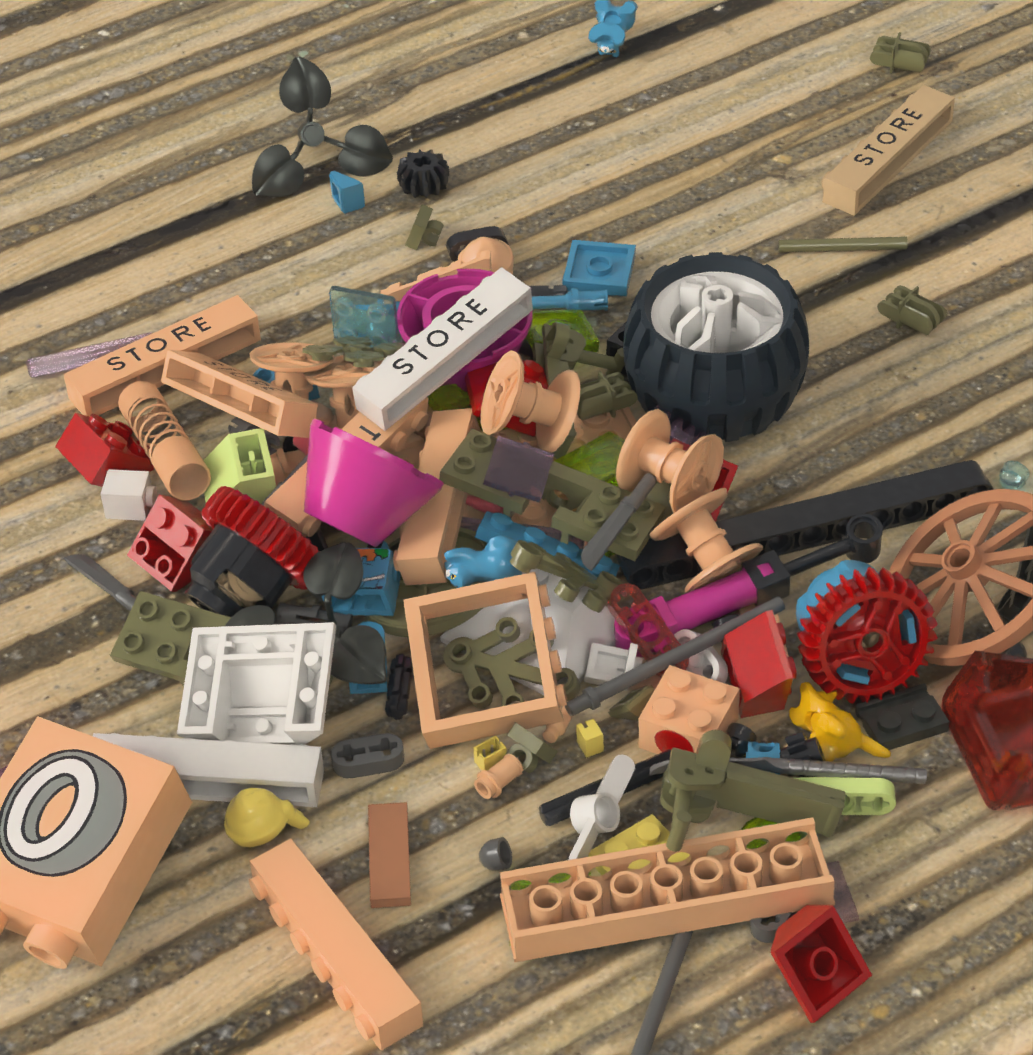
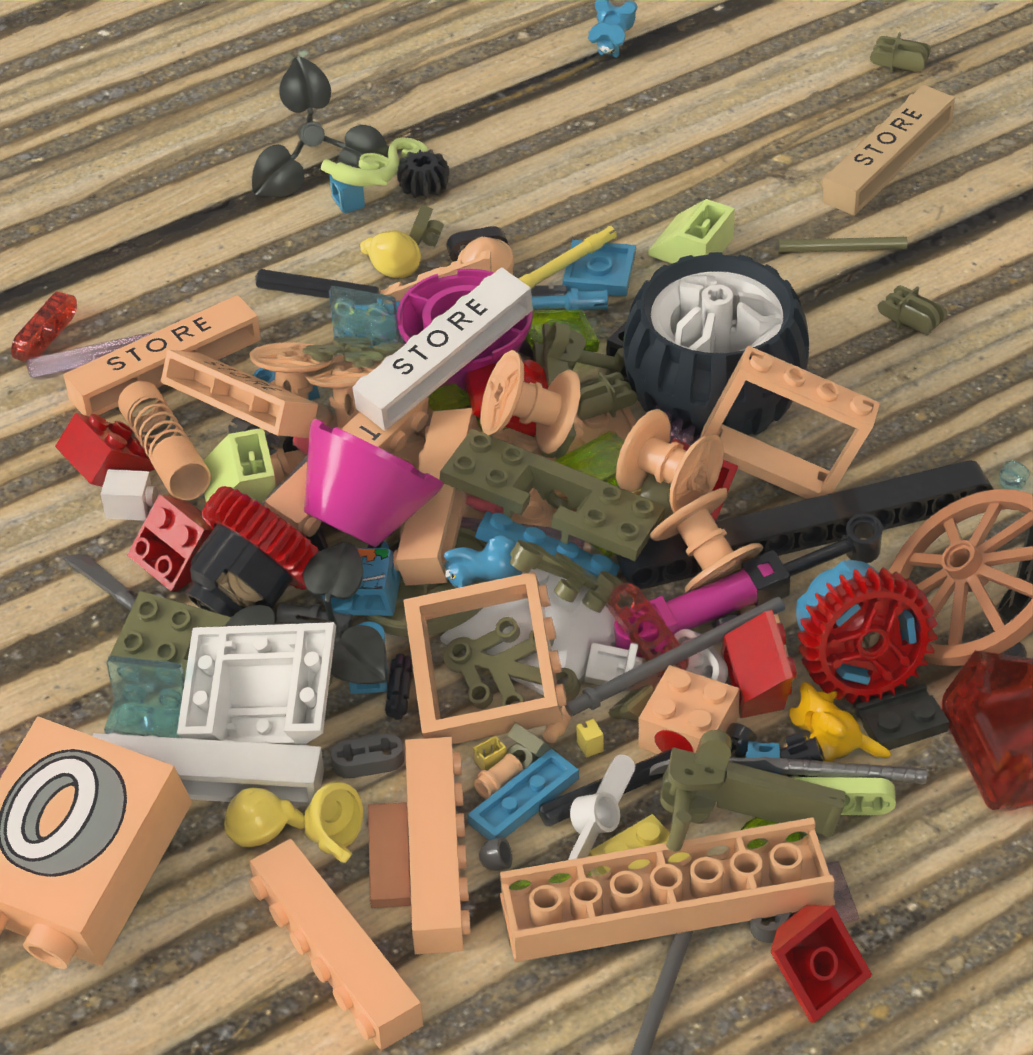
piece [483,436,554,503] -> none
dark grey piece [581,473,657,571] -> none
none -> clear red beam [11,291,77,364]
none -> clear light blue bracket [104,656,185,738]
none -> black axle [255,269,379,303]
none -> light yellow hat [304,781,363,863]
none -> yellowish green plant [321,138,428,187]
none -> light yellow hat [360,230,421,278]
none -> light nougat brick [405,737,471,954]
none -> dark azure plate [468,749,579,840]
none -> light yellow piece [518,226,617,289]
none -> yellowish green slope [648,199,735,264]
none -> light nougat window [700,346,880,499]

